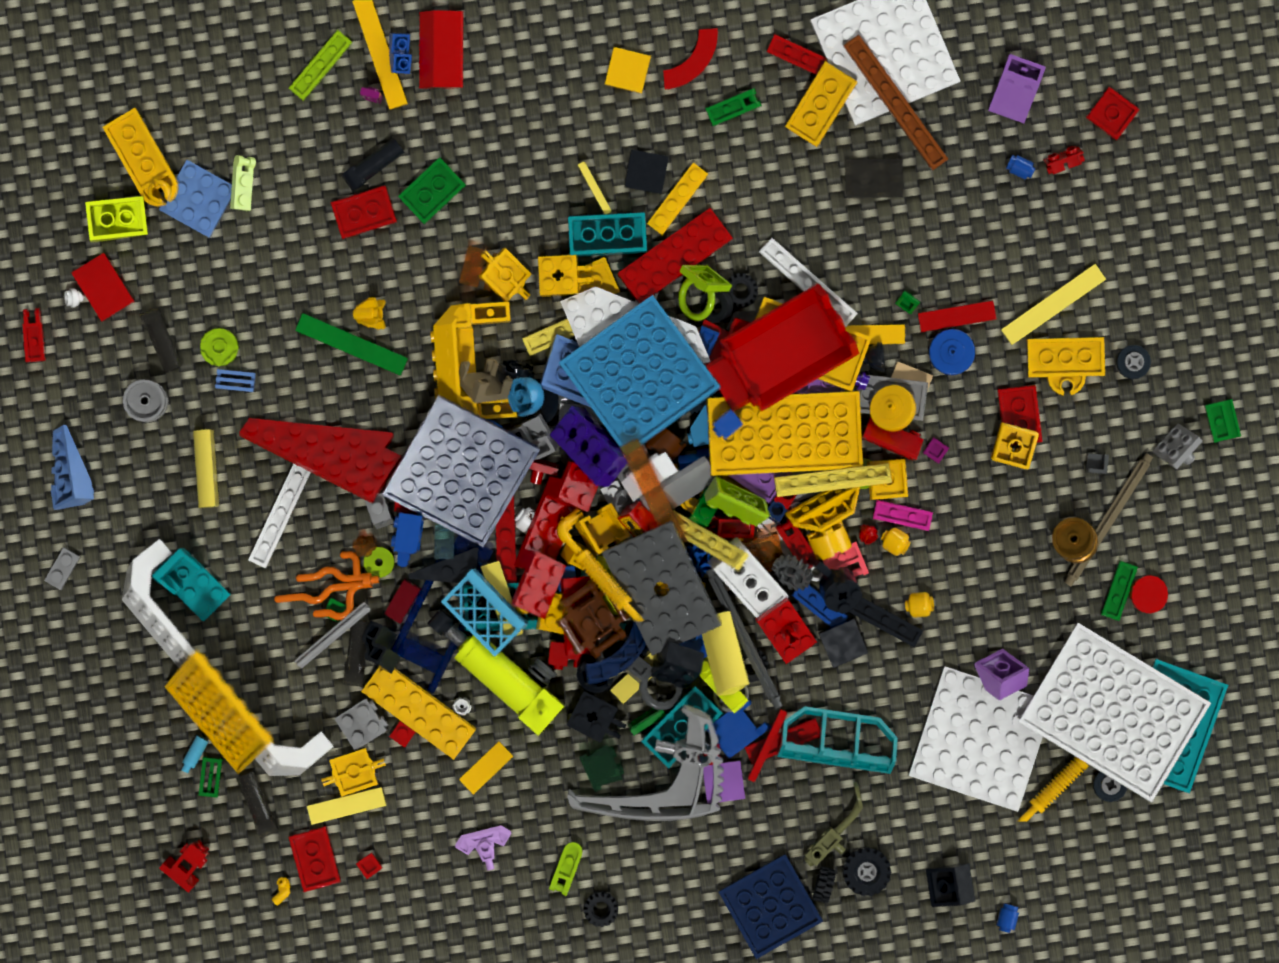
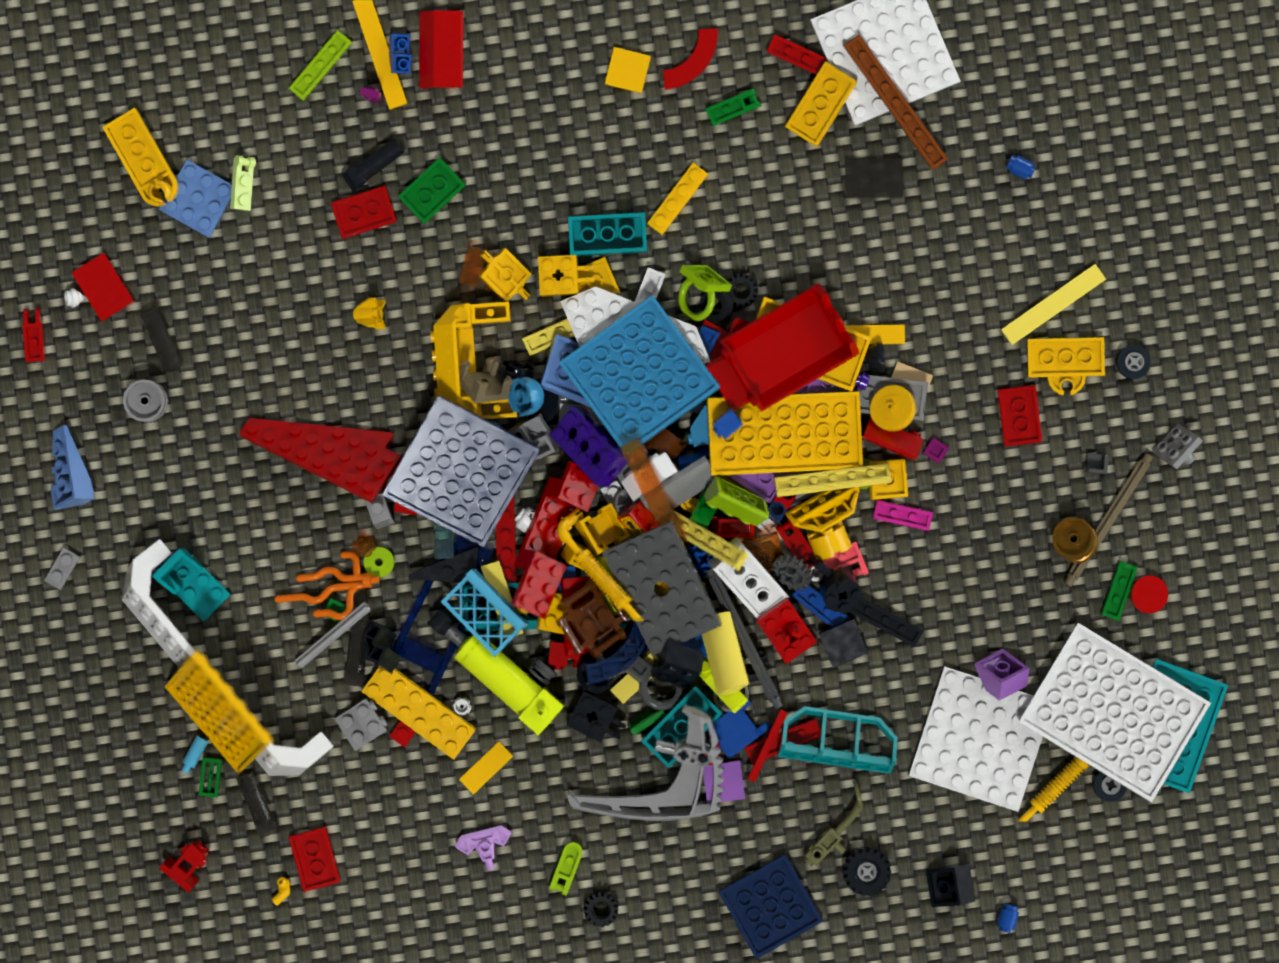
neon yellow slope [85,196,148,242] -> none
light yellow brick [193,429,219,508] -> none
lime tile [200,328,239,367] -> none
medium blue tile [215,369,256,392] -> none
white plate [248,464,311,568] -> none
green tile [295,313,409,376] -> none
light yellow tile [307,787,386,825] -> none
yellow plate [321,748,386,797] -> none
red plate [356,852,383,879] -> none
dark red slope [384,579,421,624] -> none
blue hinge [391,513,425,568] -> none
red tile [529,459,560,485] -> none
light yellow tile [578,161,612,215] -> none
clear green hips [579,744,625,792] -> none
red plate [617,208,733,304] -> none
black tile [624,149,669,195] -> none
white tile [759,238,858,327] -> none
black tyre [813,866,836,903] -> none
red plate [859,524,878,544] -> none
yellow head [881,528,911,556] -> none
green slope [895,290,920,315] -> none
yellow head [905,592,934,618] -> none
red tile [918,301,997,332] -> none
blue wheel [929,329,975,375] -> none
medium lavender slope [988,54,1046,124] -> none
yellow brick [991,422,1039,470] -> none
red hinge [1043,146,1085,175] -> none
red tile [1086,87,1140,141] -> none
green plate [1204,399,1241,443] -> none

